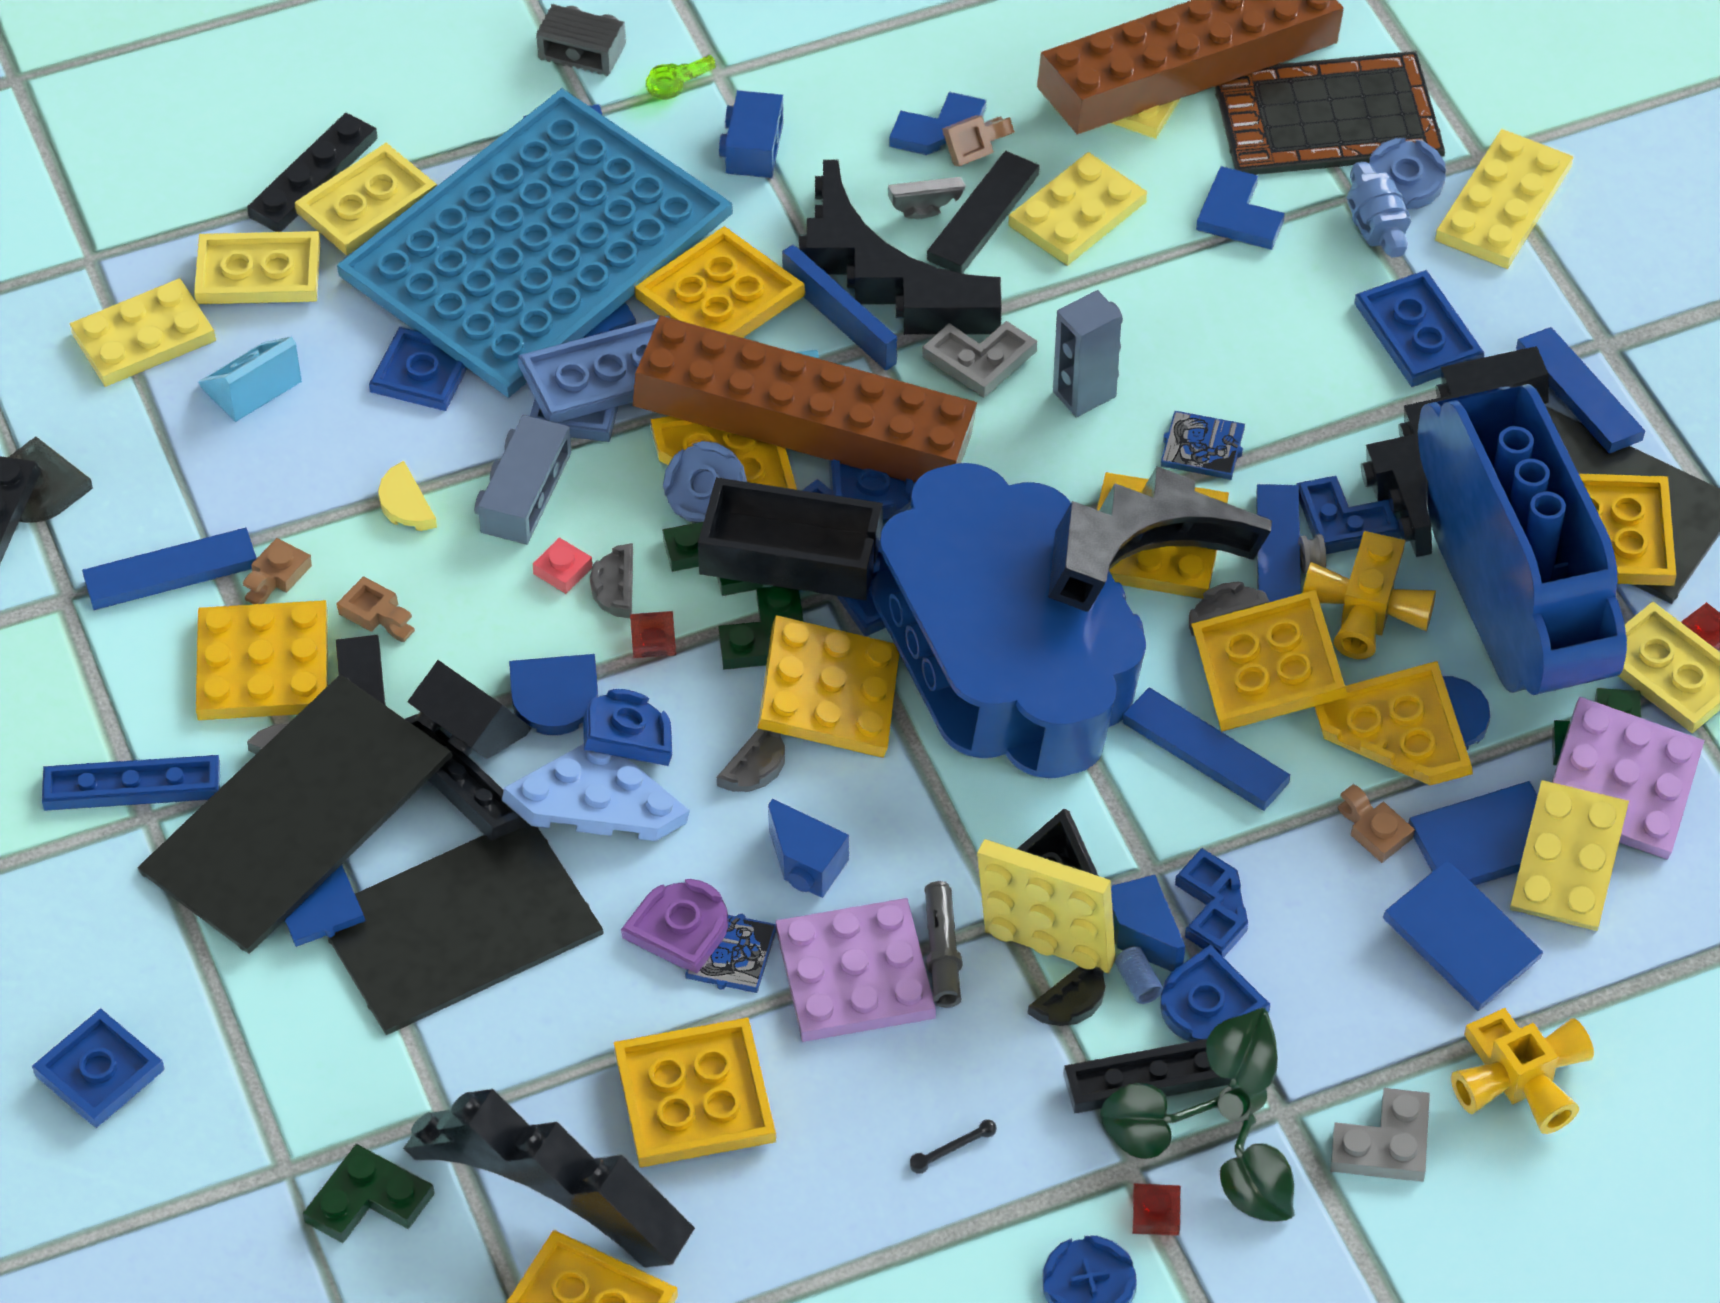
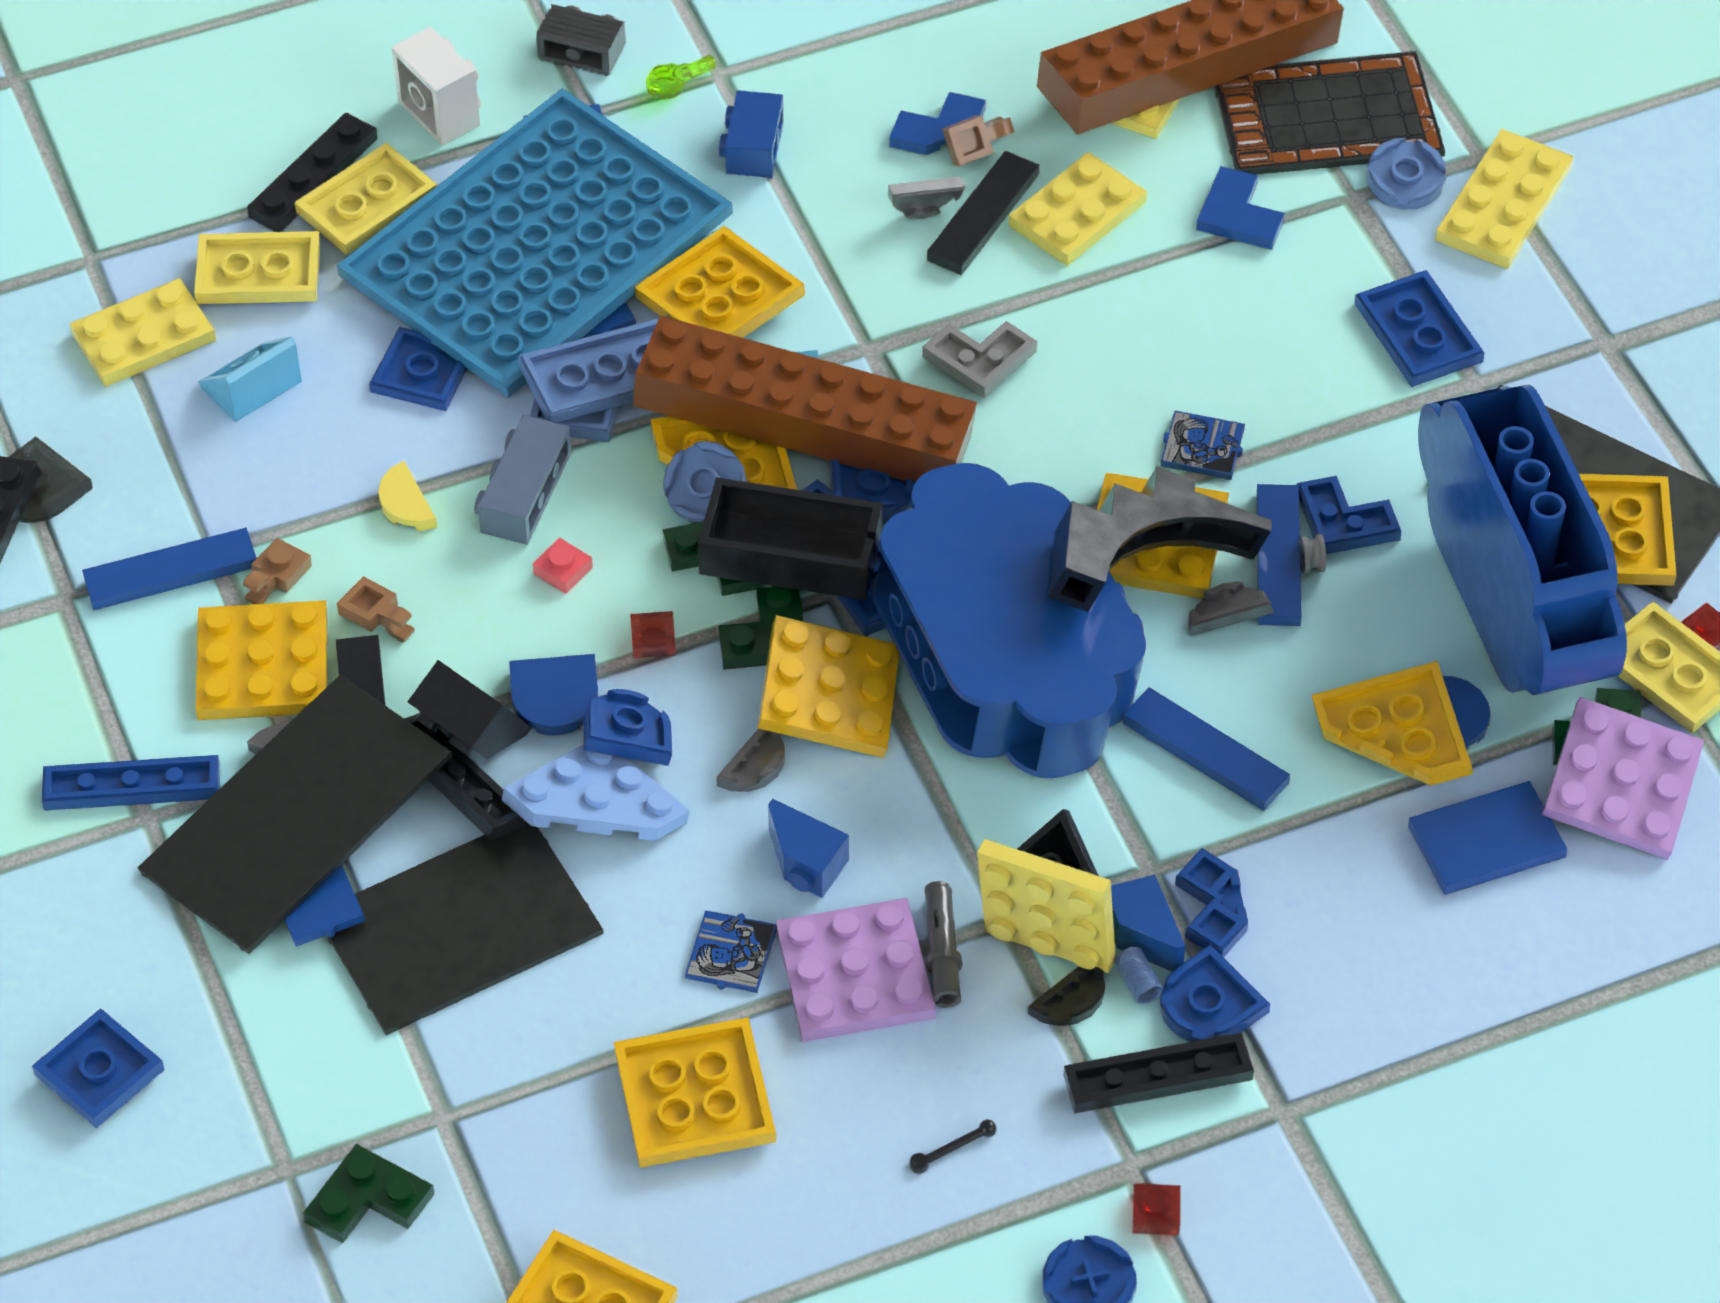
black arch [403,1089,695,1268] -> none
flat silver tile [590,543,633,619] -> none
medium lavender tile [621,879,729,974] -> none
blue tile [782,245,897,371] -> none
black arch [799,159,1002,335] -> none
sand blue brick [1053,289,1123,418] -> none
dark green plant [1100,1007,1295,1221] -> none
yellow plate [1191,590,1348,732] -> none
yellow brick [1302,531,1437,659] -> none
light grey plate [1330,1088,1430,1182] -> none
medium nougat plate [1338,784,1415,863] -> none
medium blue piece [1346,162,1411,258] -> none
black arch [1361,346,1549,557] -> none
blue tile [1382,859,1543,1011] -> none
yellow brick [1451,1008,1594,1134] -> none
light yellow plate [1510,780,1629,931] -> none
blue tile [1516,327,1645,454] -> none
none -> white brick [391,26,481,146]

